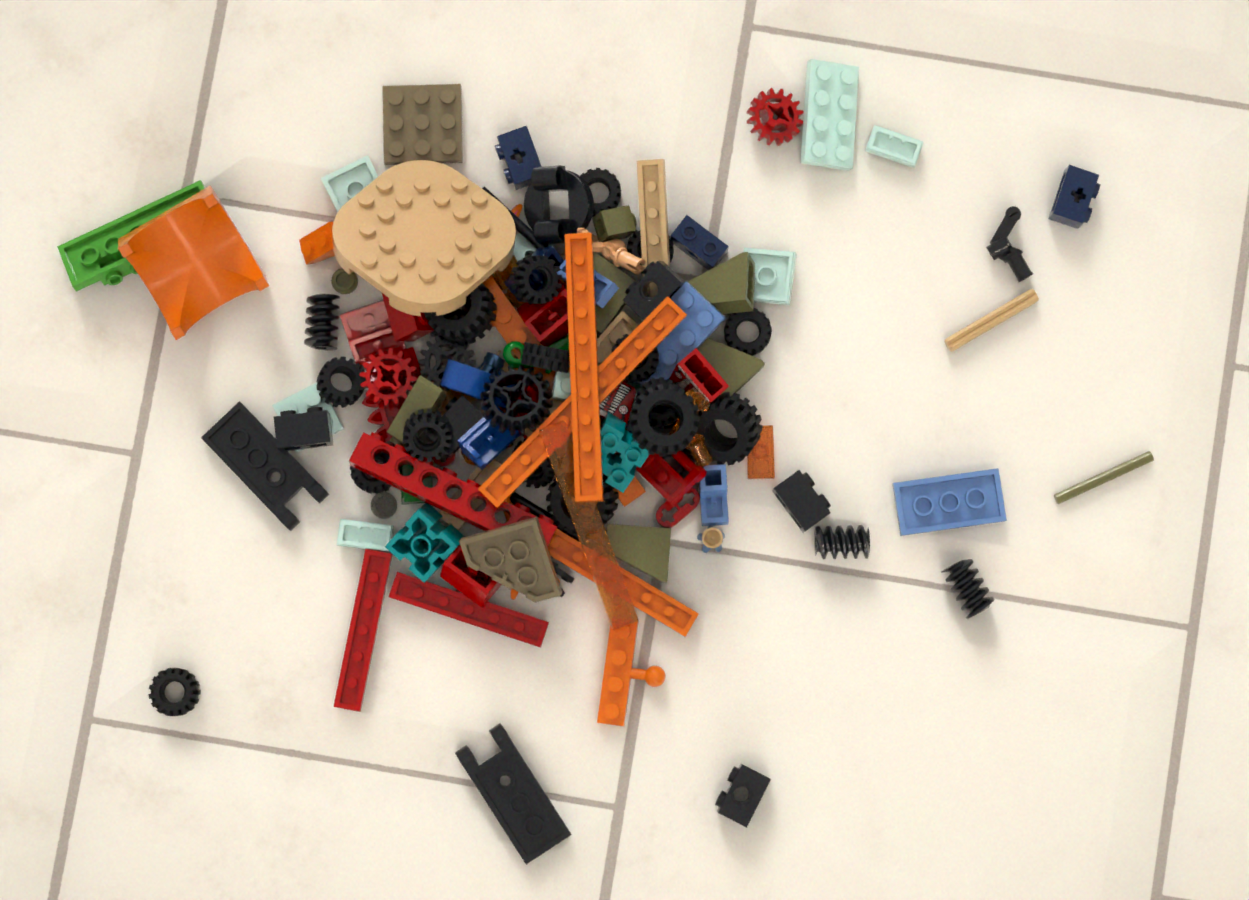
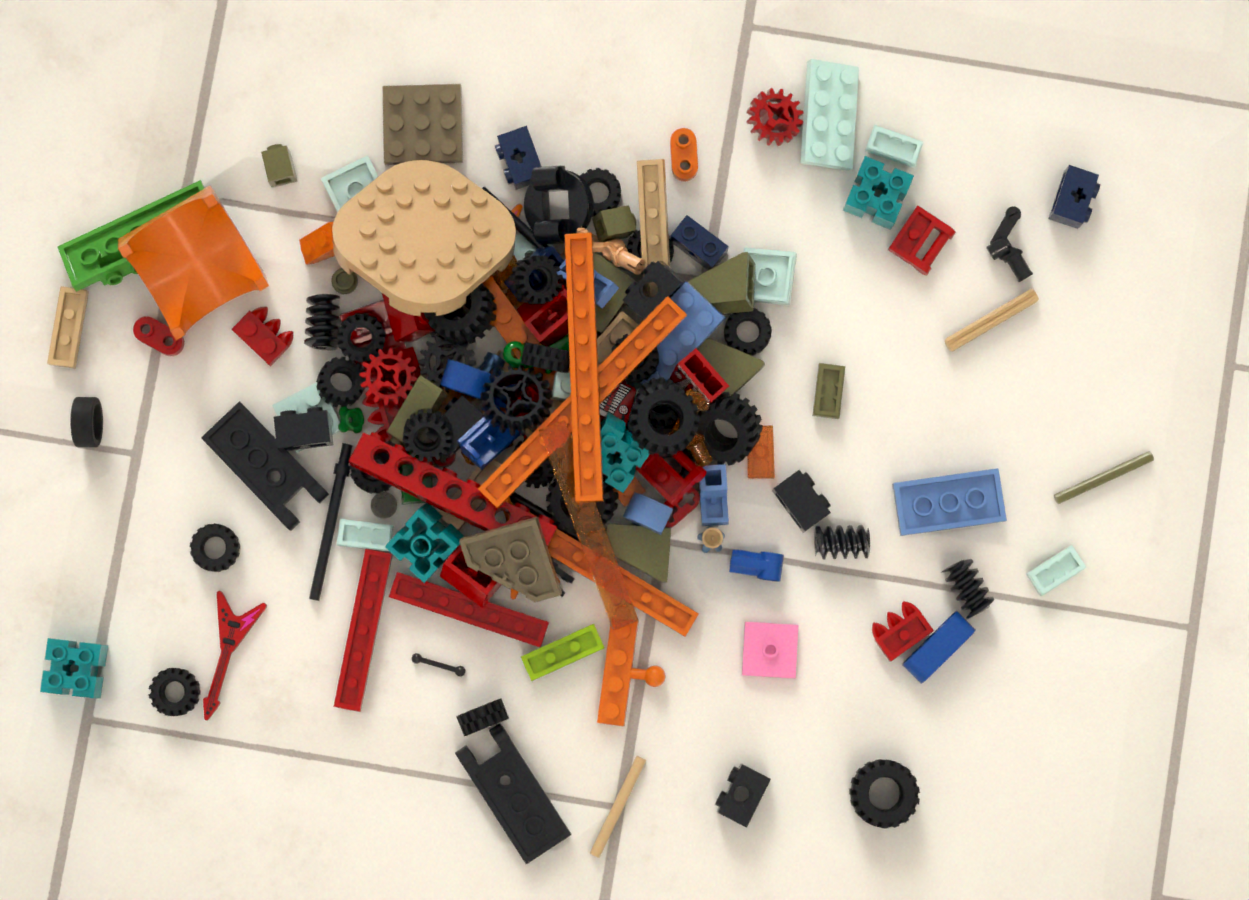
none -> teal brick [40,638,108,698]
none -> tan plate [47,286,89,369]
none -> black tyre [70,397,103,447]
none -> red plate [133,316,184,356]
none -> black tyre [189,523,240,572]
none -> red piece [203,591,267,721]
none -> red plate [231,307,294,367]
none -> olive brick [261,144,297,188]
none -> black bar [309,443,353,601]
none -> black tyre [337,313,385,362]
none -> green plate [338,406,364,434]
none -> black hinge [411,653,466,677]
none -> black tyre [456,698,509,737]
none -> lime plate [521,624,605,681]
none -> tan bar [590,756,646,858]
none -> medium blue brick [623,493,673,535]
none -> orange plate [670,128,698,181]
none -> blue piece [729,549,784,582]
none -> bright pink plate [742,622,799,679]
none -> olive plate [812,363,845,419]
none -> teal brick [843,156,914,230]
none -> black tyre [849,759,920,829]
none -> red plate [872,601,934,662]
none -> red plate [888,205,956,276]
none -> blue beam [902,611,976,684]
none -> light aqua plate [1026,545,1087,596]

